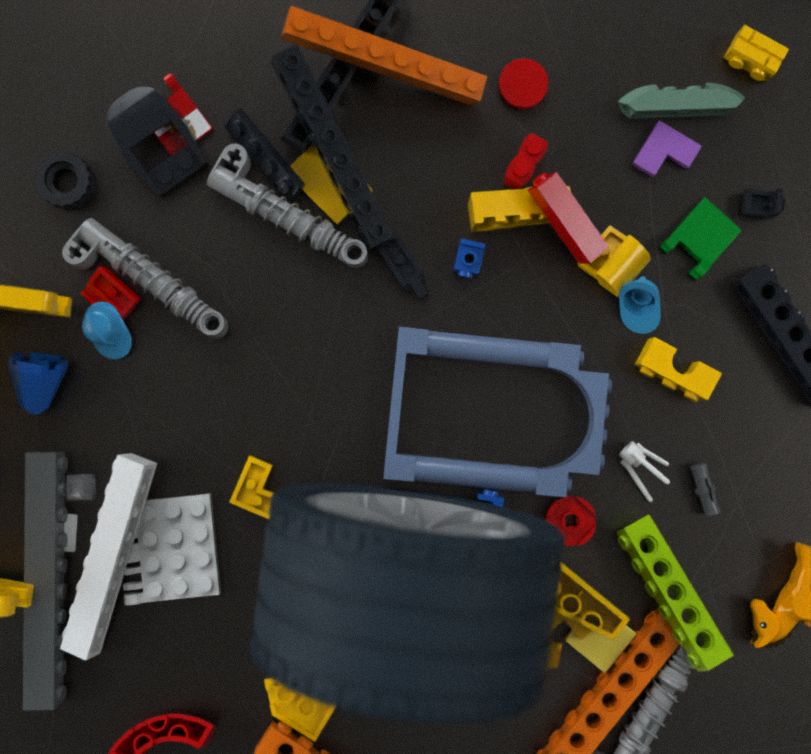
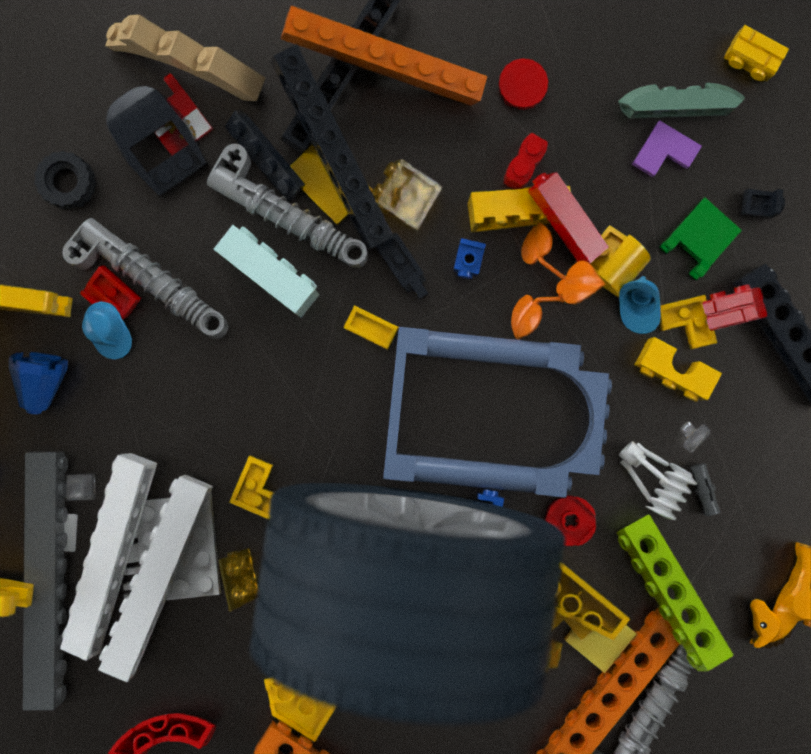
none -> white brick [99,475,213,682]
none -> tan arch [105,15,265,101]
none -> light aqua brick [214,225,319,318]
none -> clear yellow hinge [218,548,258,611]
none -> yellow tile [343,305,399,350]
none -> clear yellow plate [372,159,442,230]
none -> orange plant [511,223,605,340]
none -> white piece [645,463,697,520]
none -> yellow tile [659,295,717,349]
none -> clear tile [680,421,711,453]
none -> brick [702,284,767,331]

